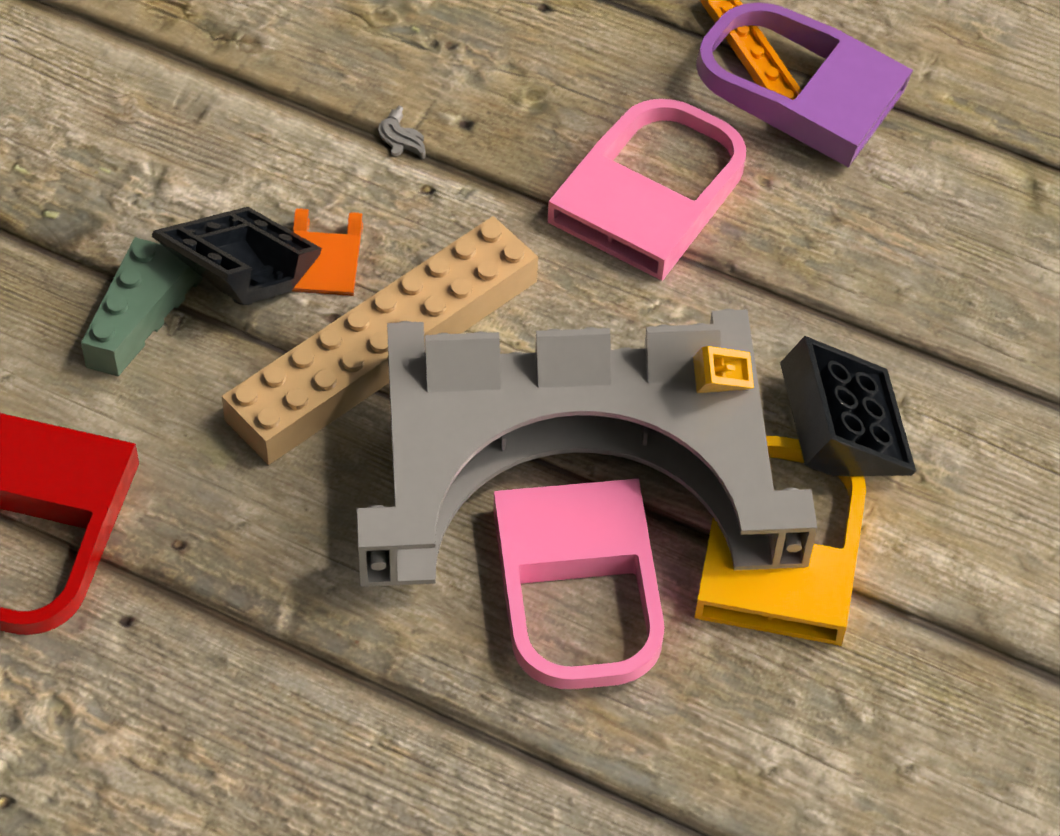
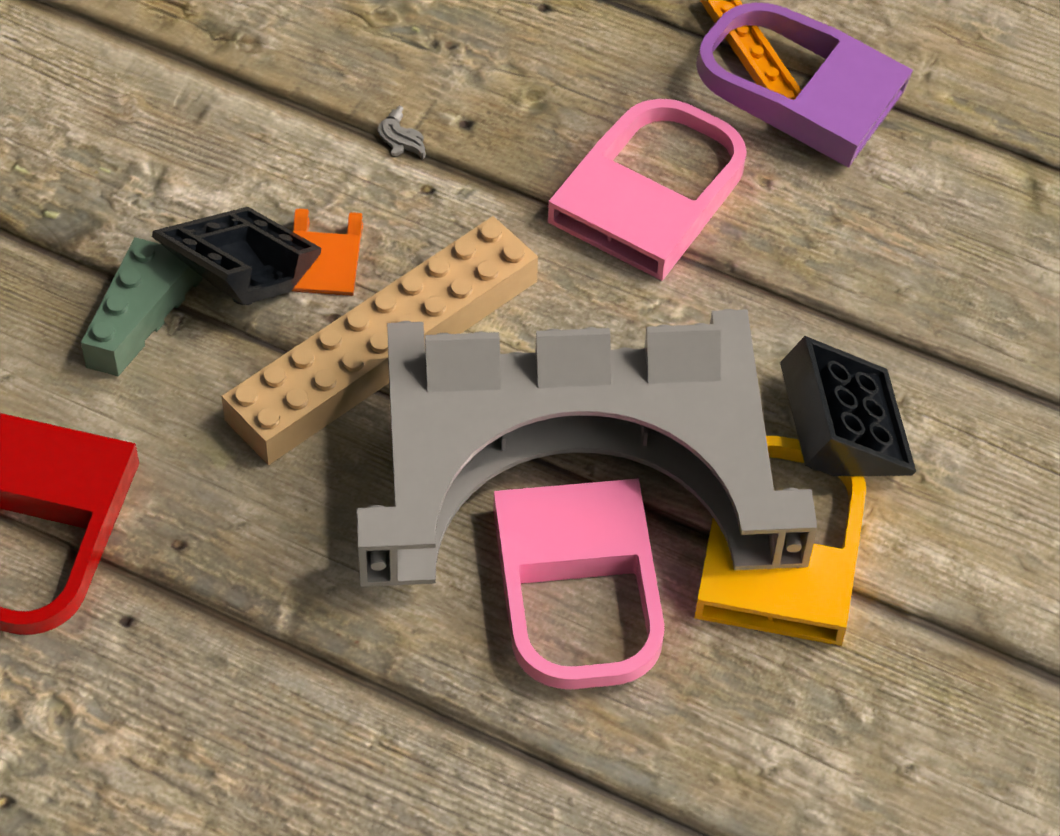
yellow slope [693,346,754,393] -> none

